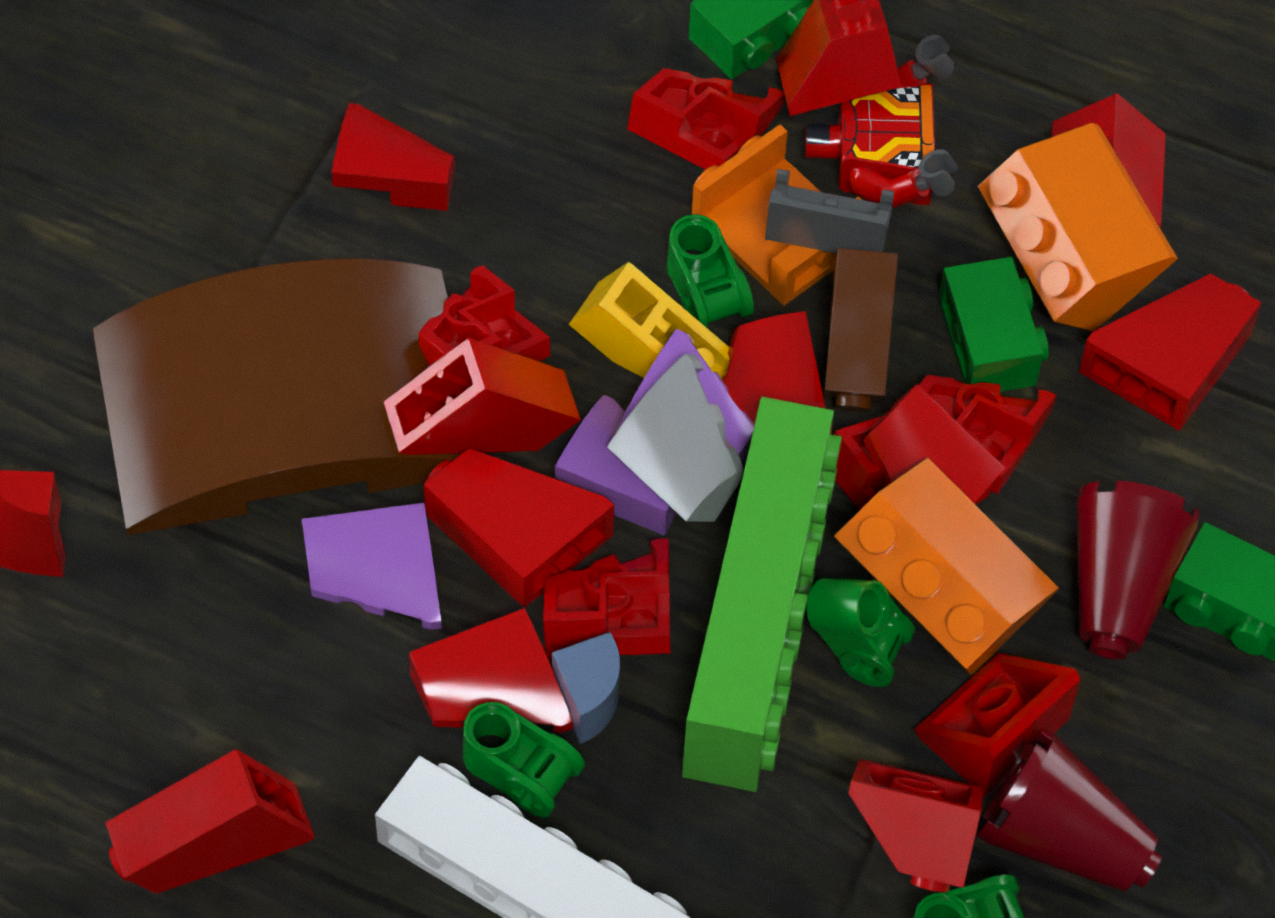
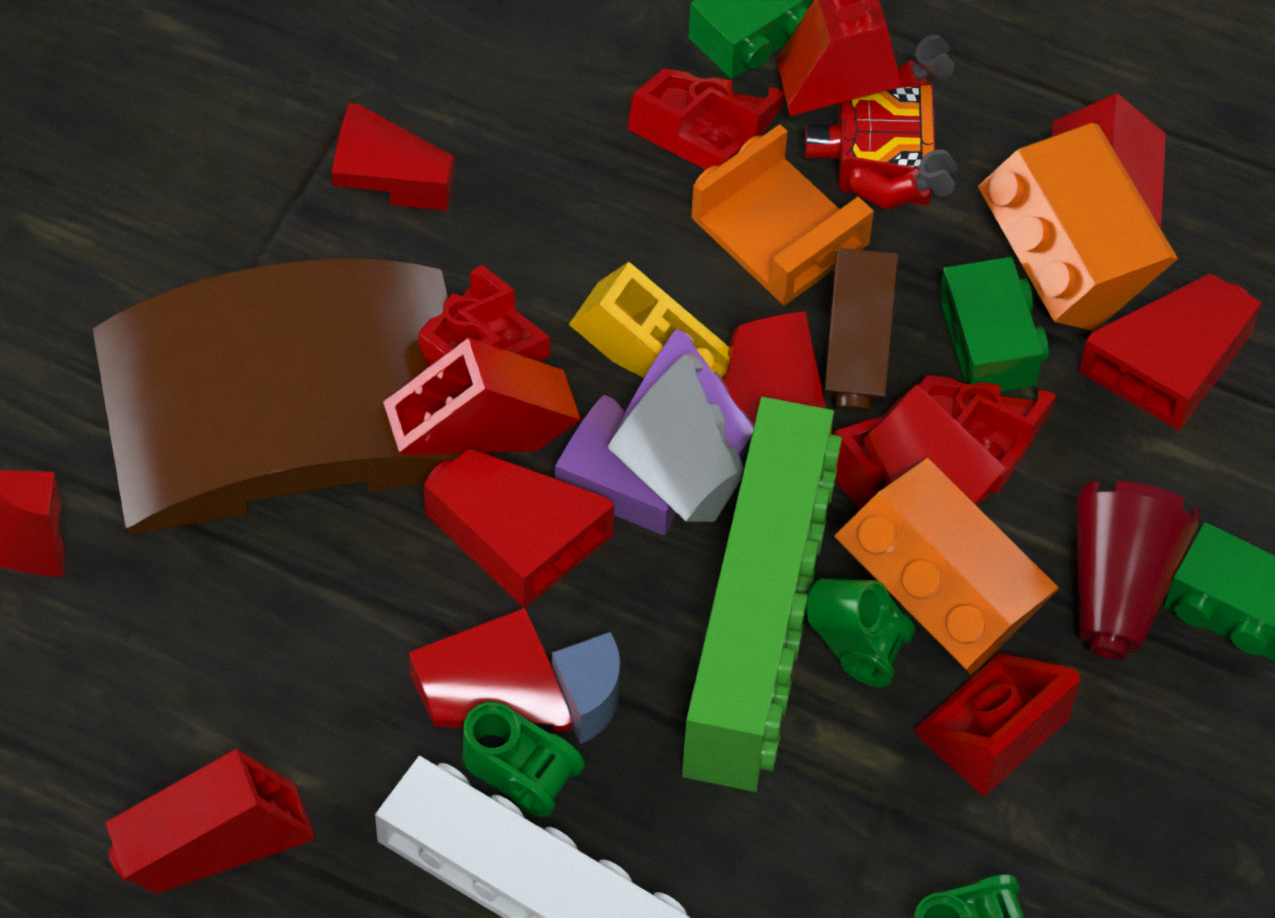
medium lavender slope [302,503,442,630] -> none
red slope [543,538,671,658] -> none
green piece [666,214,754,328] -> none
dark grey hinge [765,169,894,253] -> none
red slope [848,758,985,892] -> none
dark red cone [976,728,1162,892] -> none

